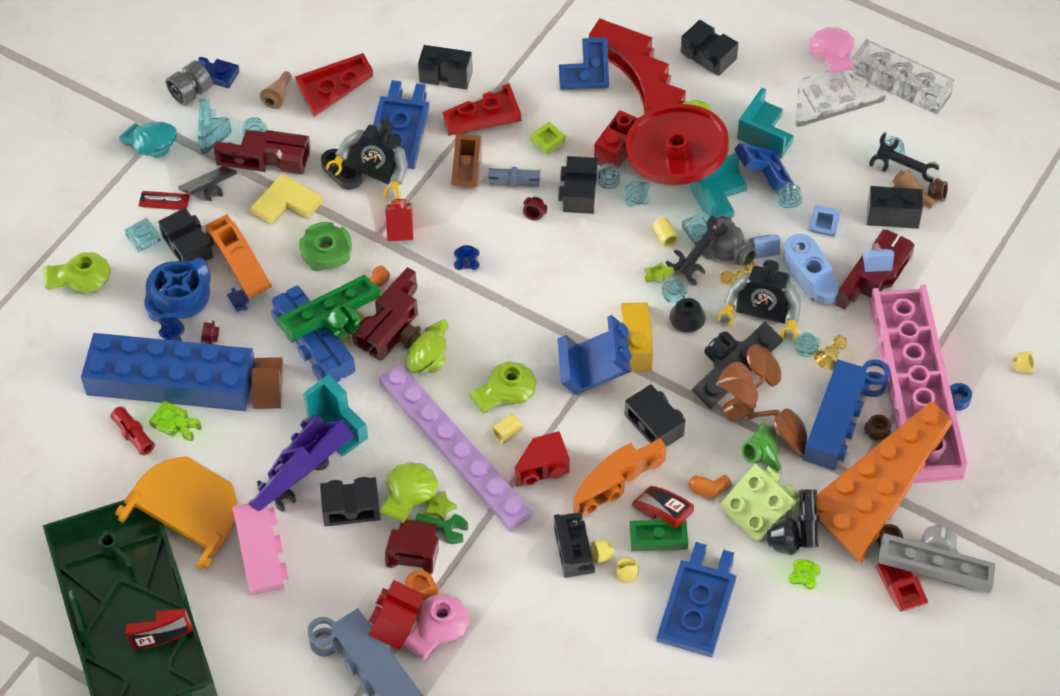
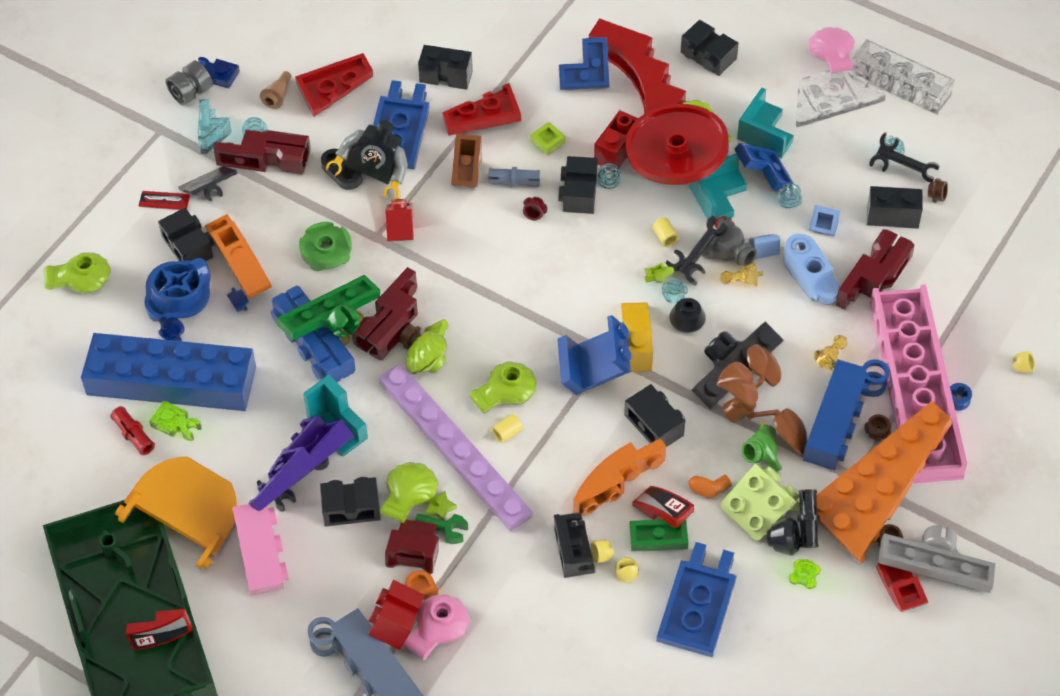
teal animal [119,122,177,158] -> none
clear light blue plate [124,218,161,253] -> none
dark red plate [201,320,220,344] -> none
light yellow tile [251,174,323,224] -> none
dark orange slope [252,357,283,409] -> none
orange arm [369,265,390,287] -> none
clear blue plate [454,245,480,270] -> none
red slope [514,431,570,487] -> none
clear light blue plate [625,181,650,207] -> none
clear light blue plate [682,211,717,245] -> none
torso [717,260,801,340] -> none
clear light blue plate [794,332,820,357] -> none
light blue slope [862,249,894,272] -> none
medium nougat cone [892,169,937,209] -> none

